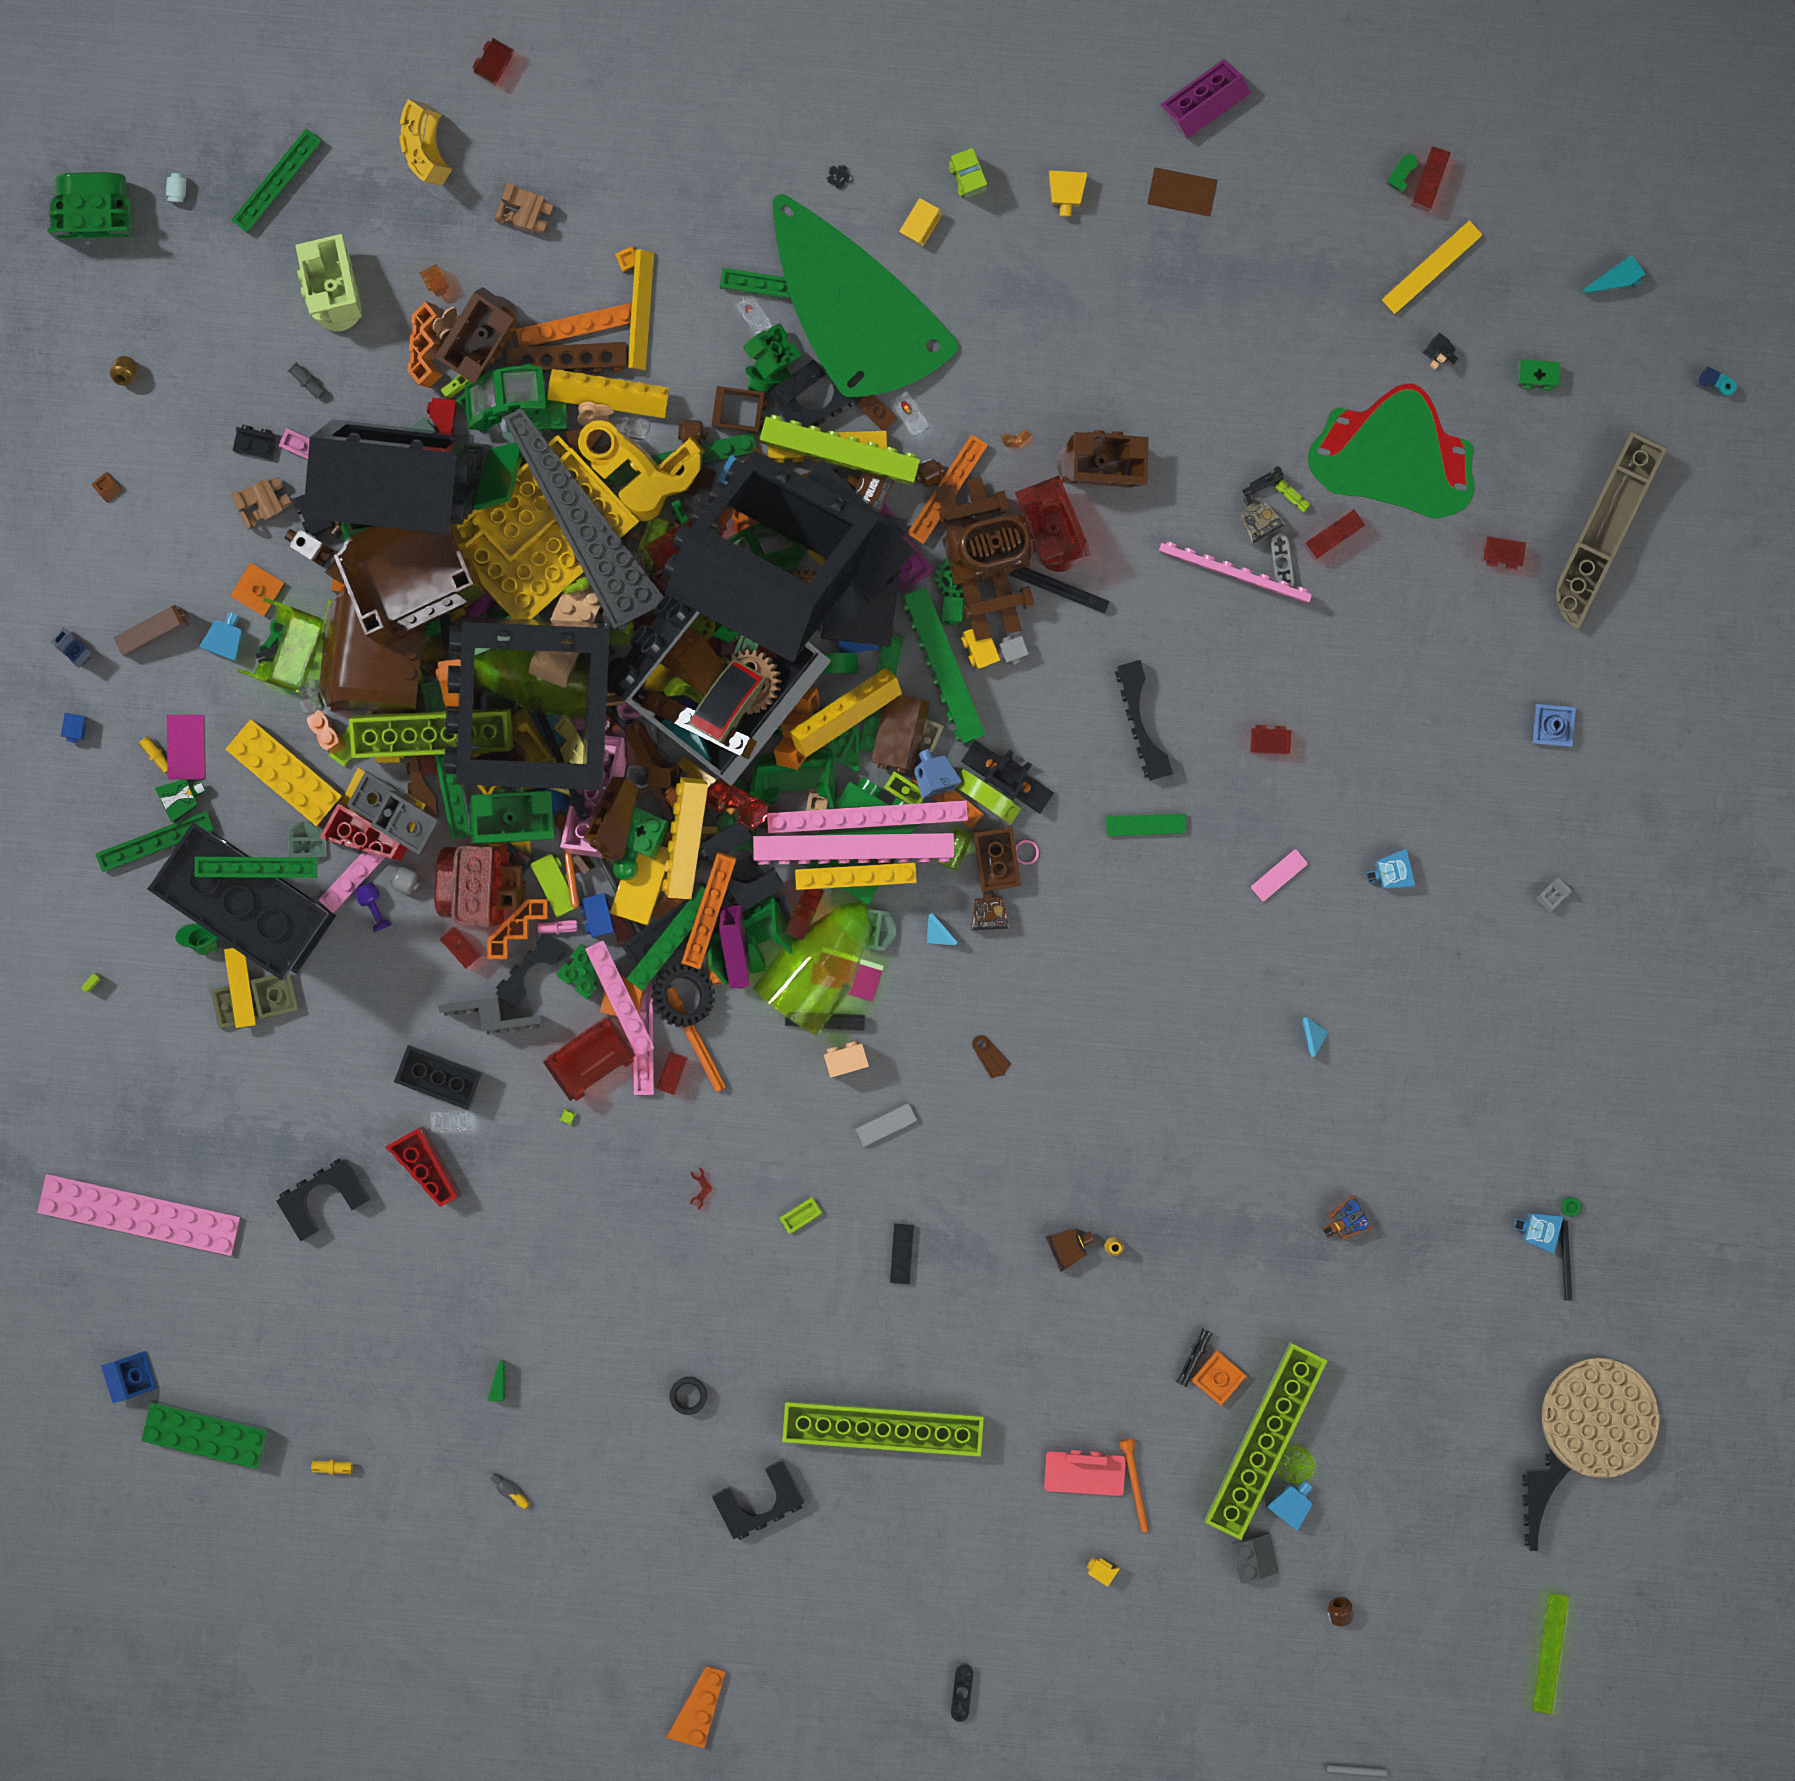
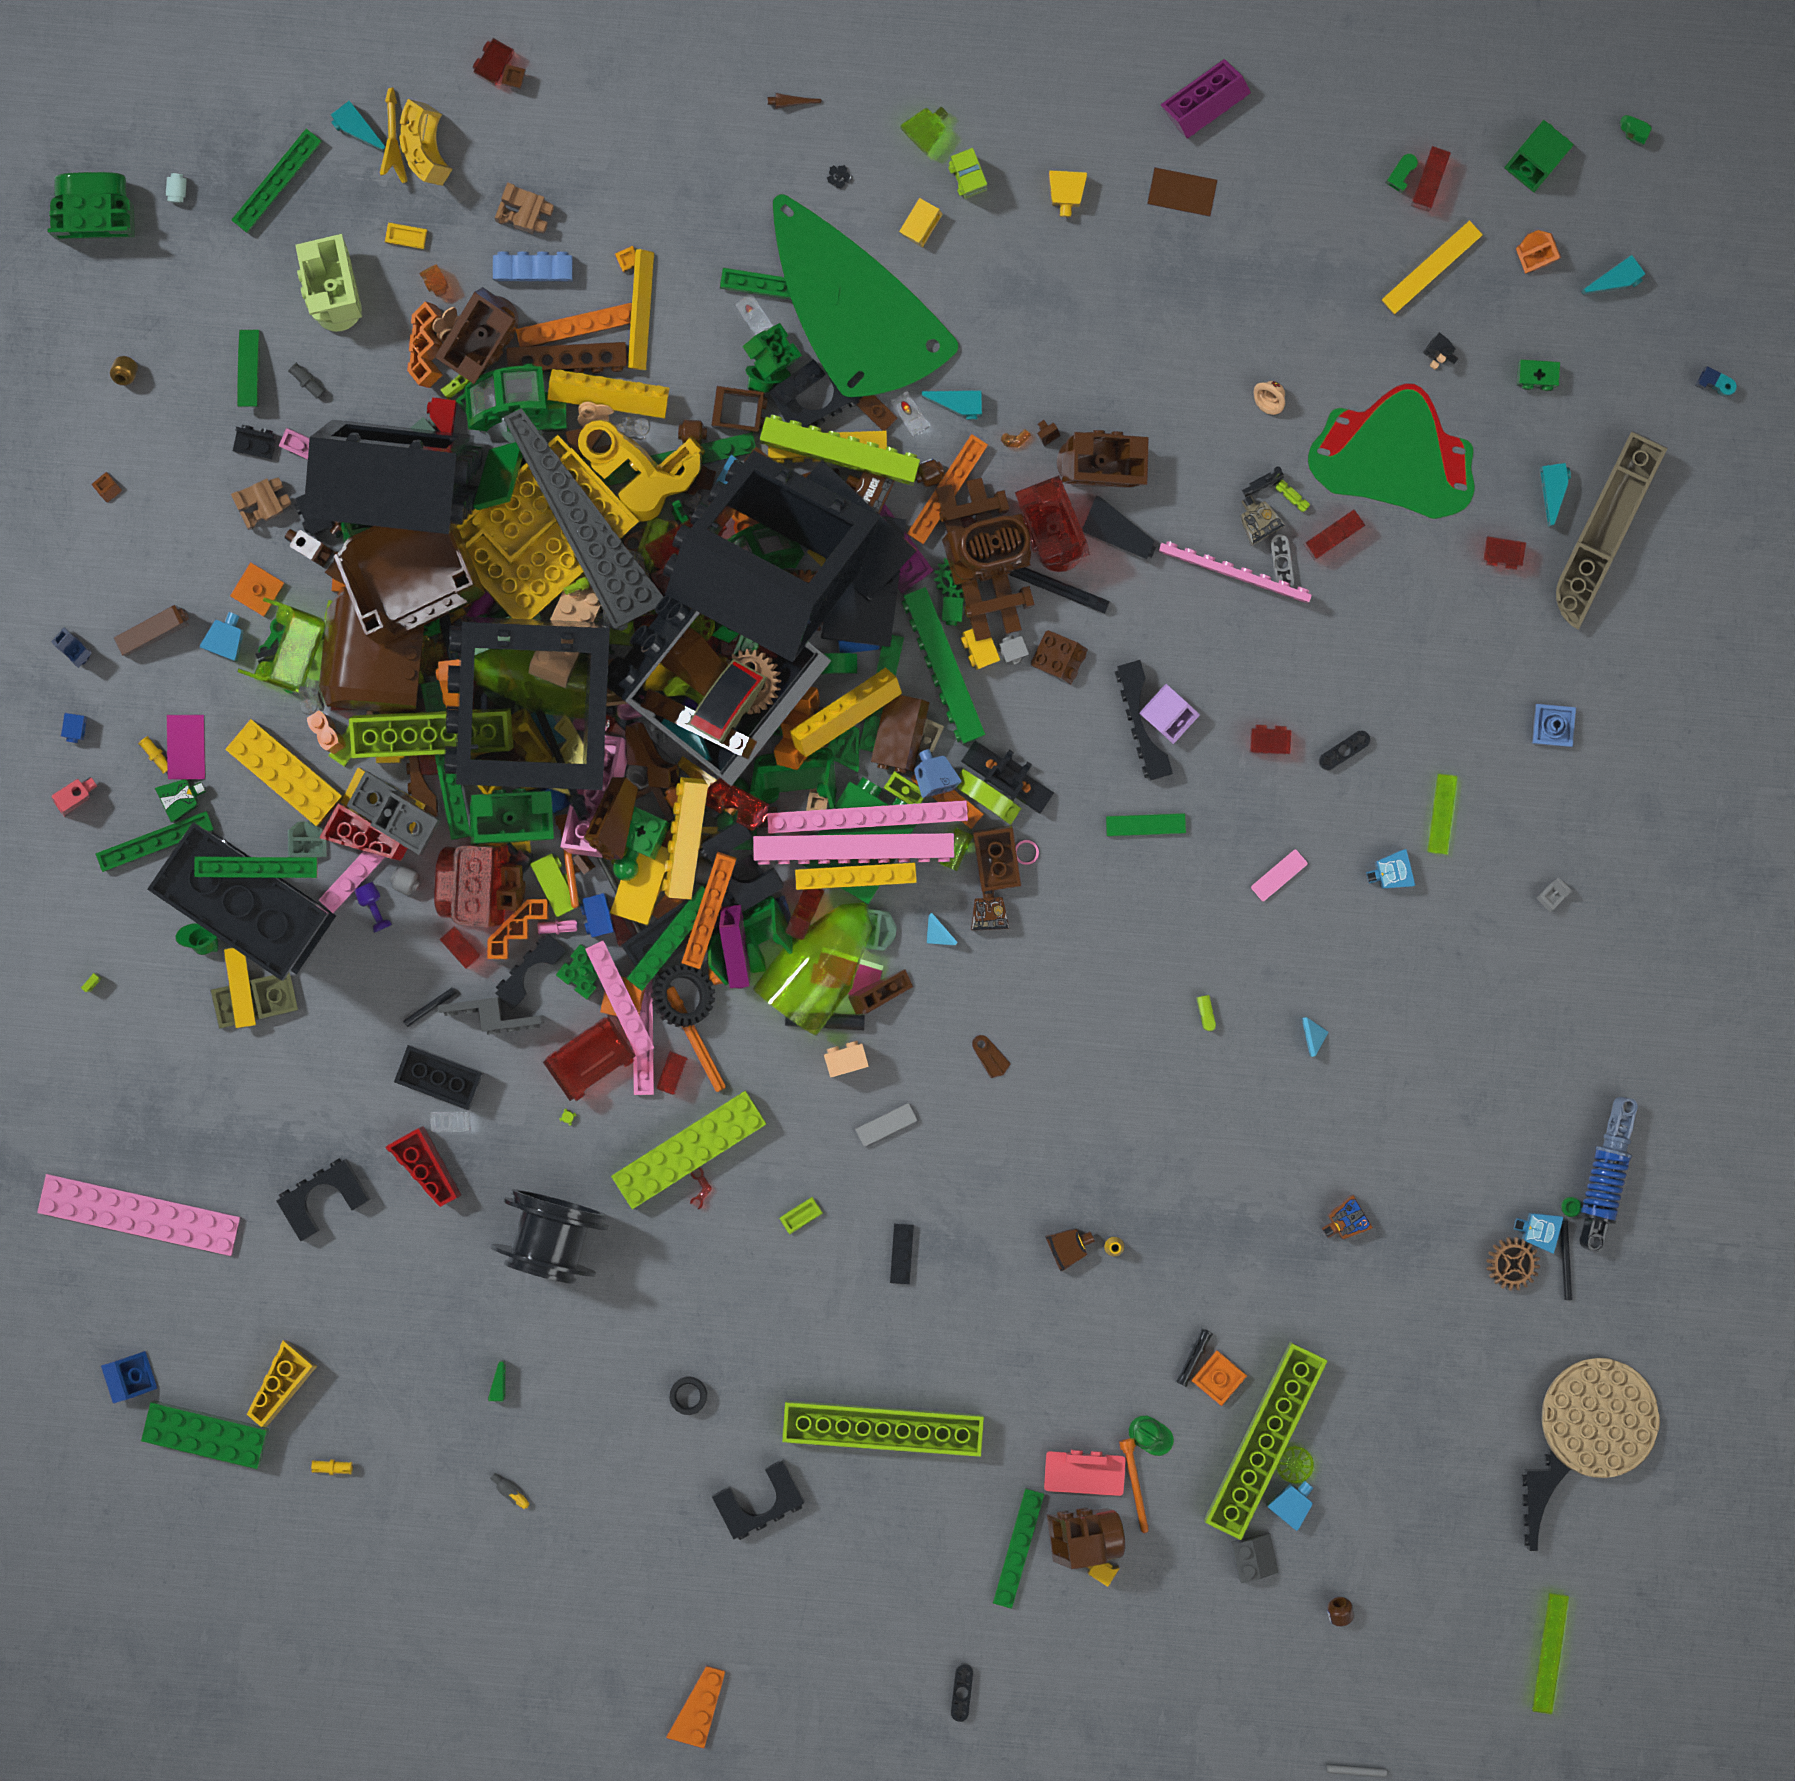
none -> coral torso [51,777,97,817]
none -> green slope [237,330,260,407]
none -> yellow wedge [247,1340,317,1427]
none -> teal slope [331,101,385,152]
none -> yellow piece [380,87,408,183]
none -> yellow tile [385,222,428,250]
none -> black bar [403,987,456,1027]
none -> black wheel [491,1189,609,1284]
none -> medium blue brick [493,252,573,282]
none -> reddish brown tile [501,64,526,90]
none -> lime brick [611,1090,767,1209]
none -> reddish brown piece [767,93,822,109]
none -> reddish brown slope [848,969,913,1015]
none -> clear neon green torso [900,106,949,156]
none -> teal slope [922,391,982,420]
none -> green plate [993,1488,1044,1609]
none -> reddish brown bracket [1031,630,1088,685]
none -> reddish brown tile [1037,420,1061,447]
none -> reddish brown brick [1047,1507,1125,1569]
none -> black slope [1081,495,1156,561]
none -> green piece [1129,1416,1174,1456]
none -> lavender slope [1139,684,1200,744]
none -> lime bar [1196,995,1216,1031]
none -> light nougat hat [1253,381,1286,415]
none -> black beam [1319,731,1370,770]
none -> clear neon green tile [1427,774,1457,855]
none -> medium nougat gear [1486,1237,1540,1291]
none -> green slope [1504,120,1574,193]
none -> orange slope [1516,230,1561,274]
none -> teal slope [1540,463,1571,527]
none -> piece [1579,1097,1638,1252]
none -> green rock [1619,115,1652,146]

